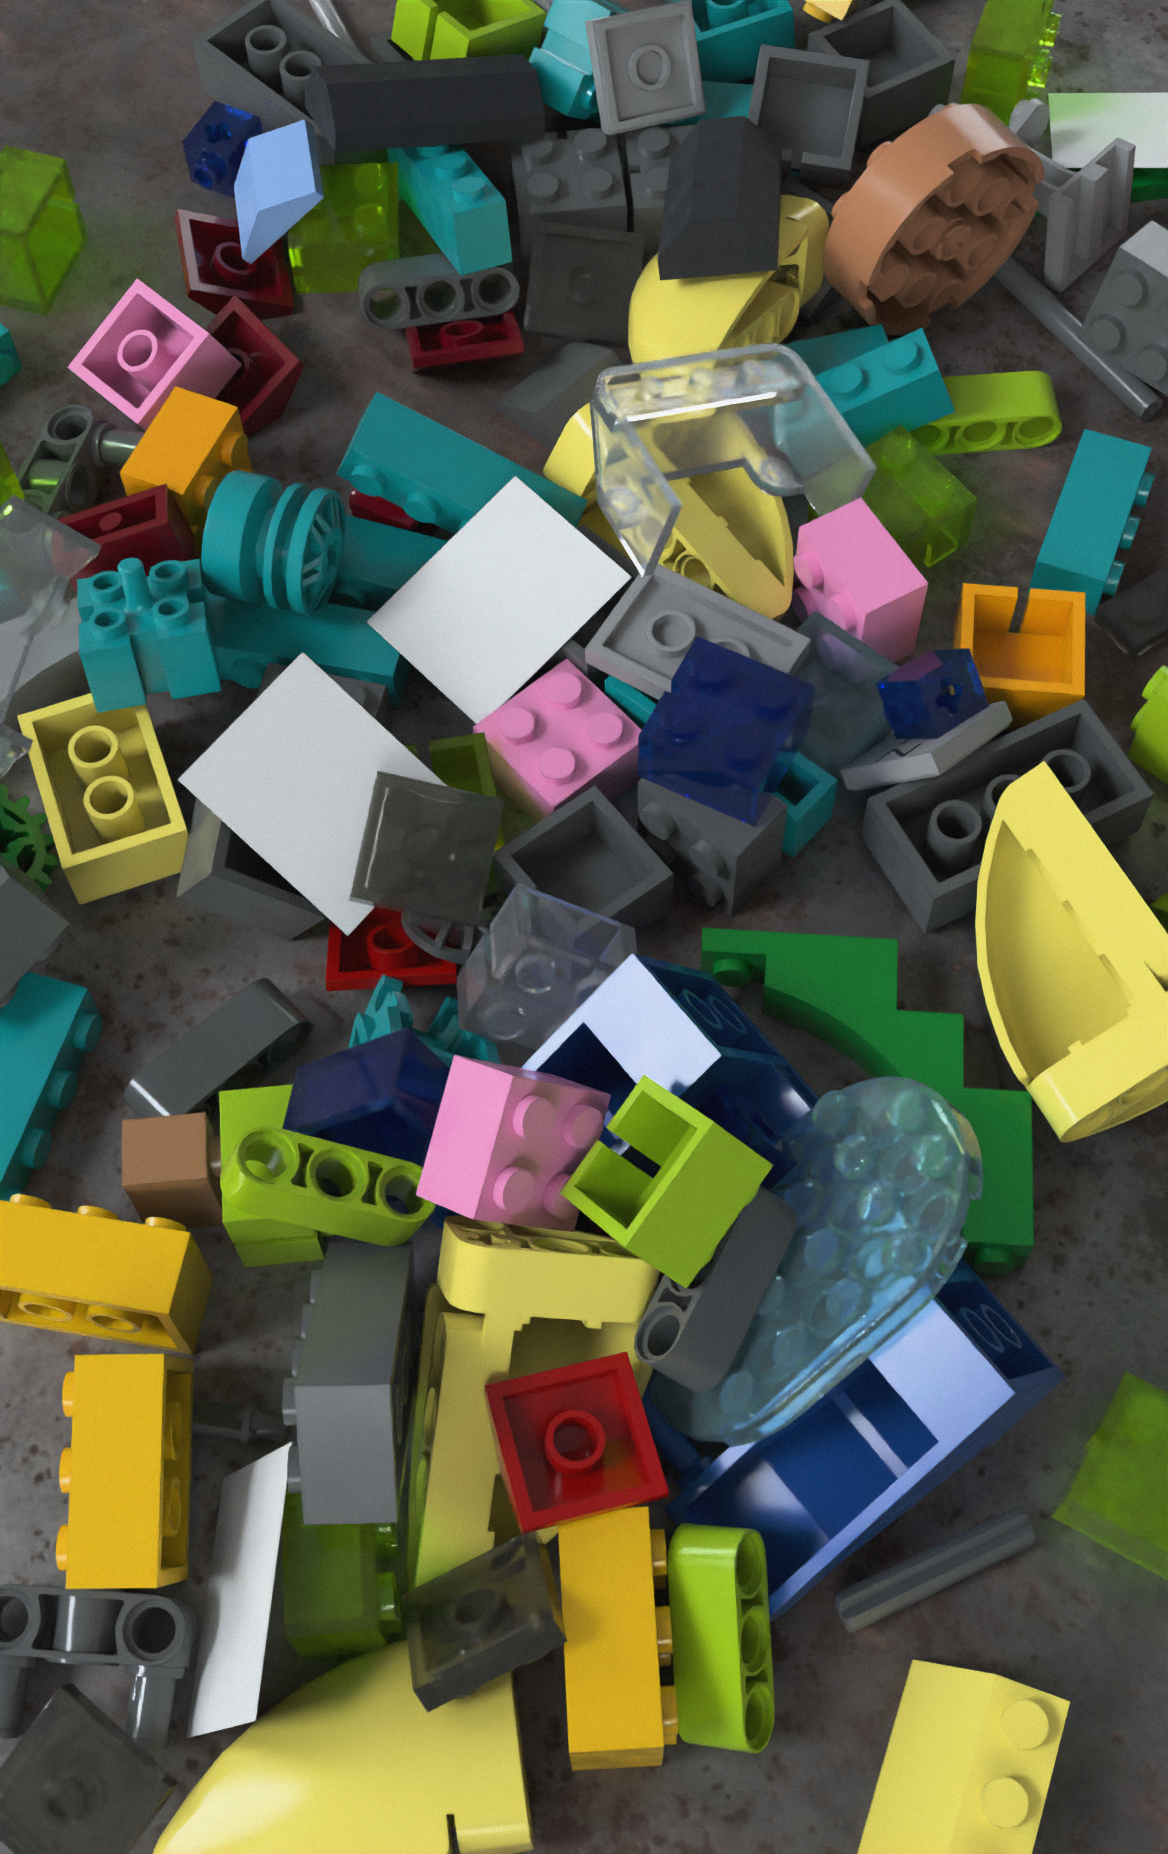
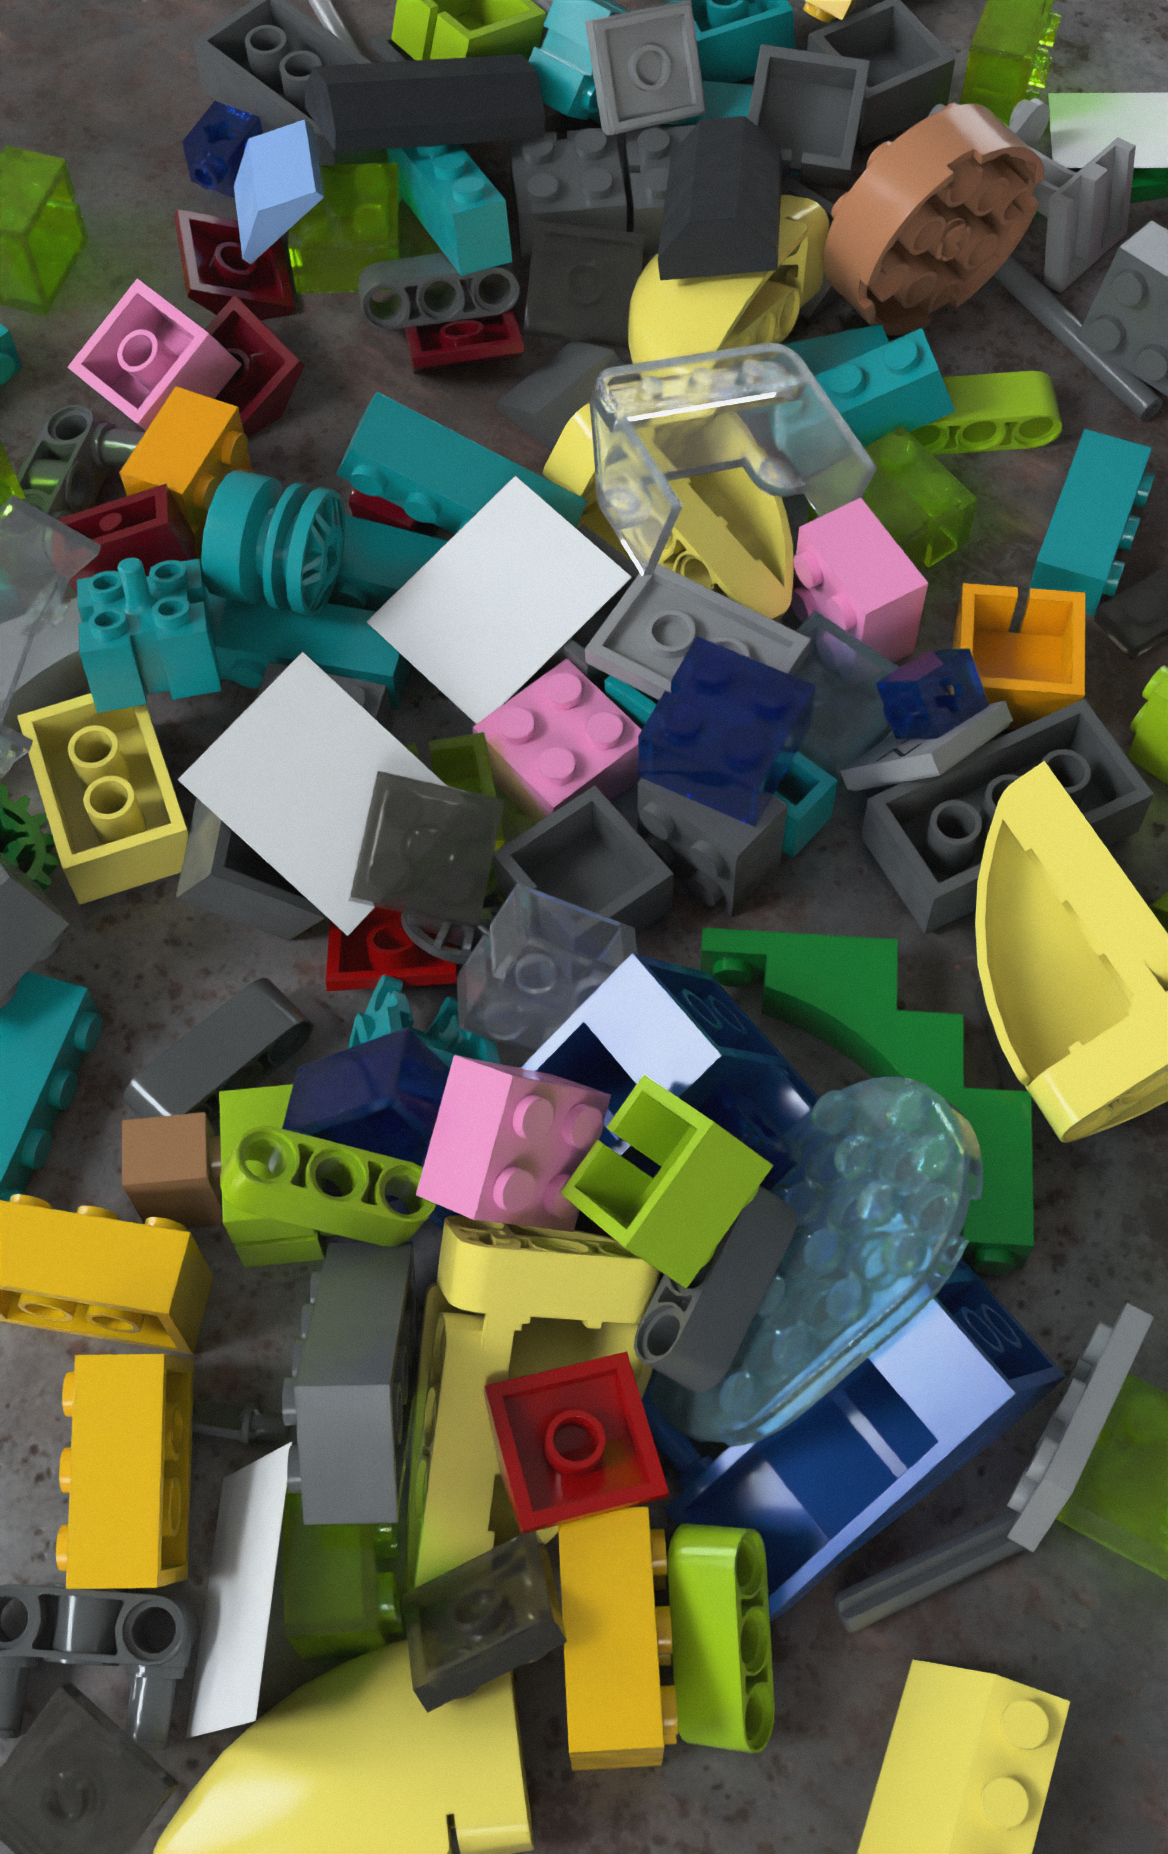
none -> light grey plate [1007,1303,1154,1552]

